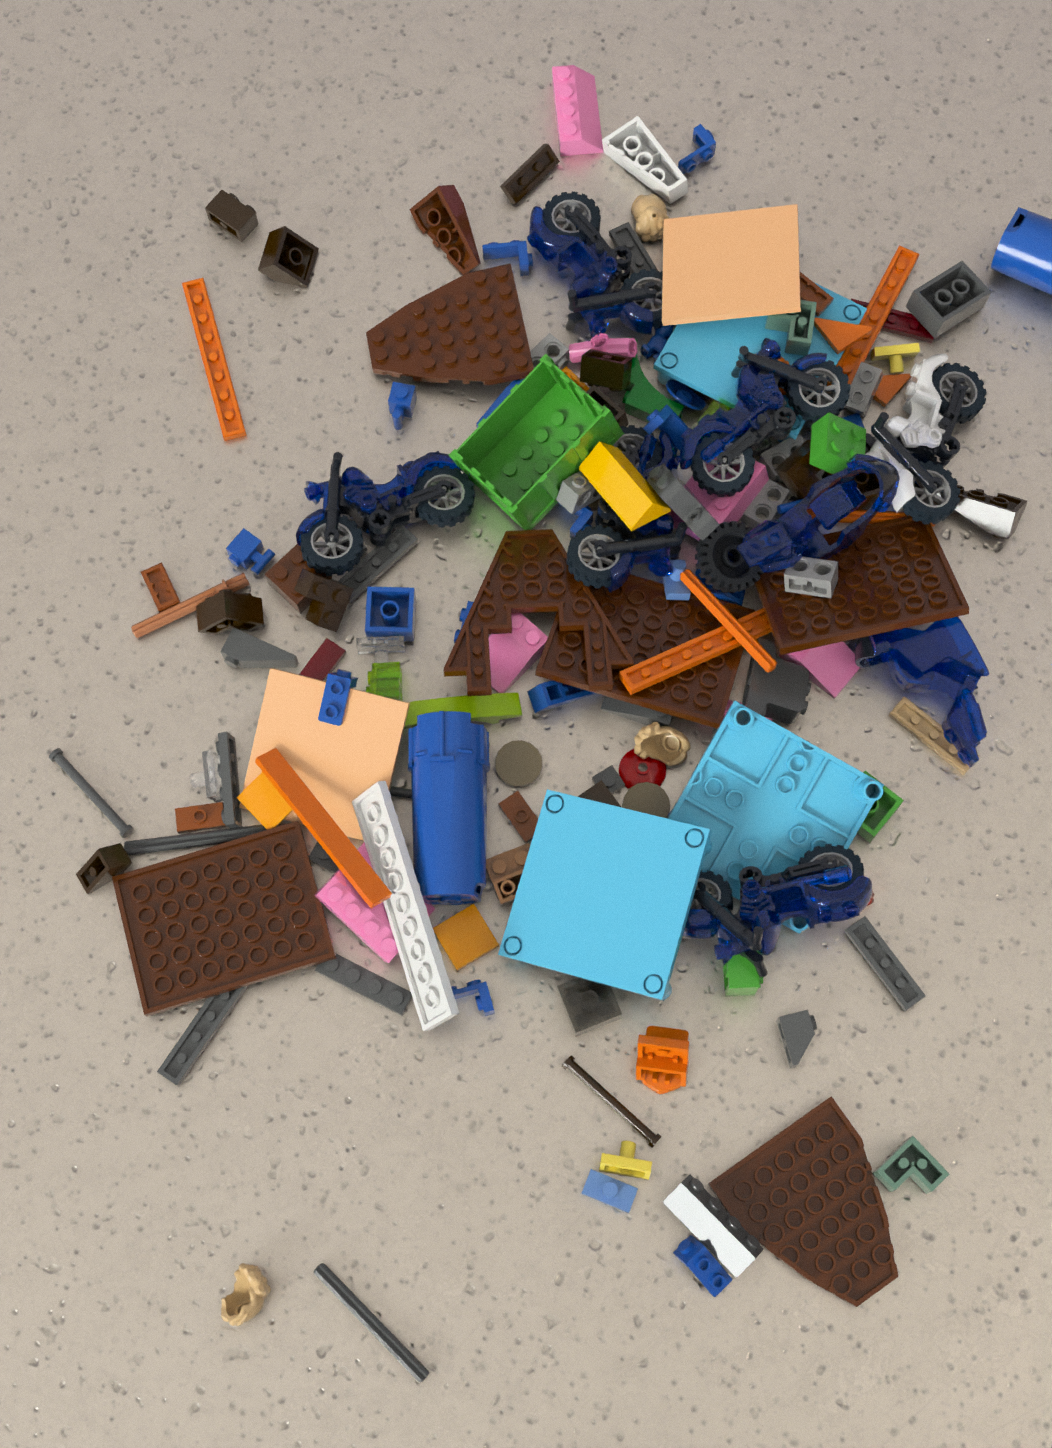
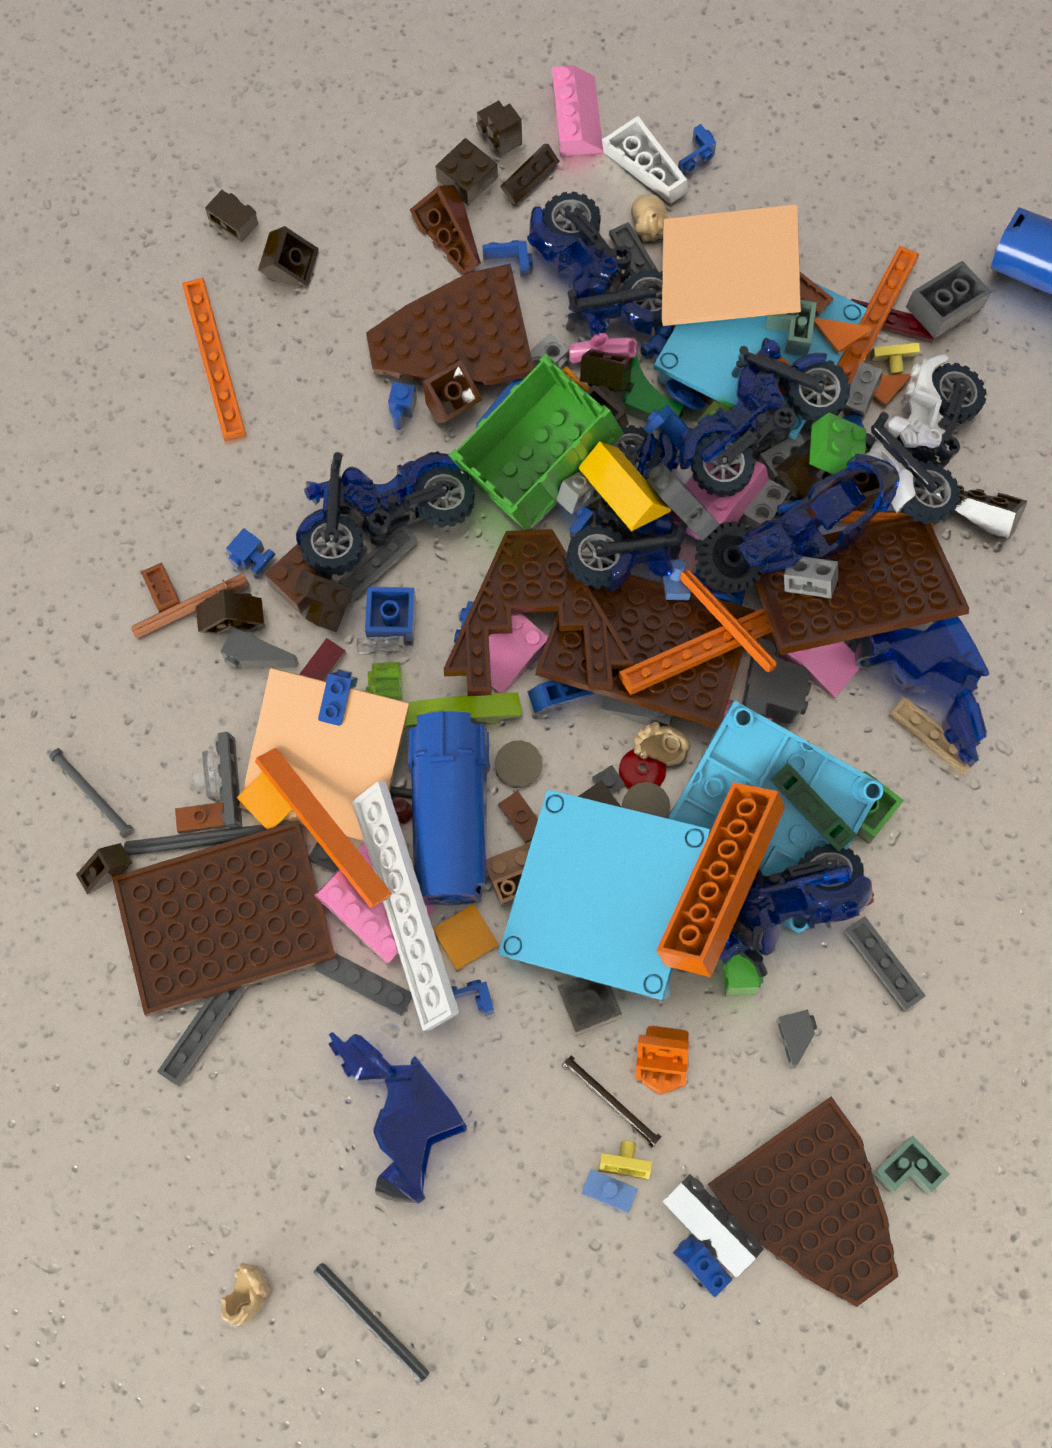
none -> clear blue piece [328,1032,467,1204]
none -> clear red cone [393,798,412,823]
none -> reddish brown slope [423,360,483,424]
none -> dark brown brick [435,138,498,206]
none -> dark brown brick [476,100,522,156]
none -> orange brick [656,782,785,977]
none -> dark green slope [770,763,857,852]

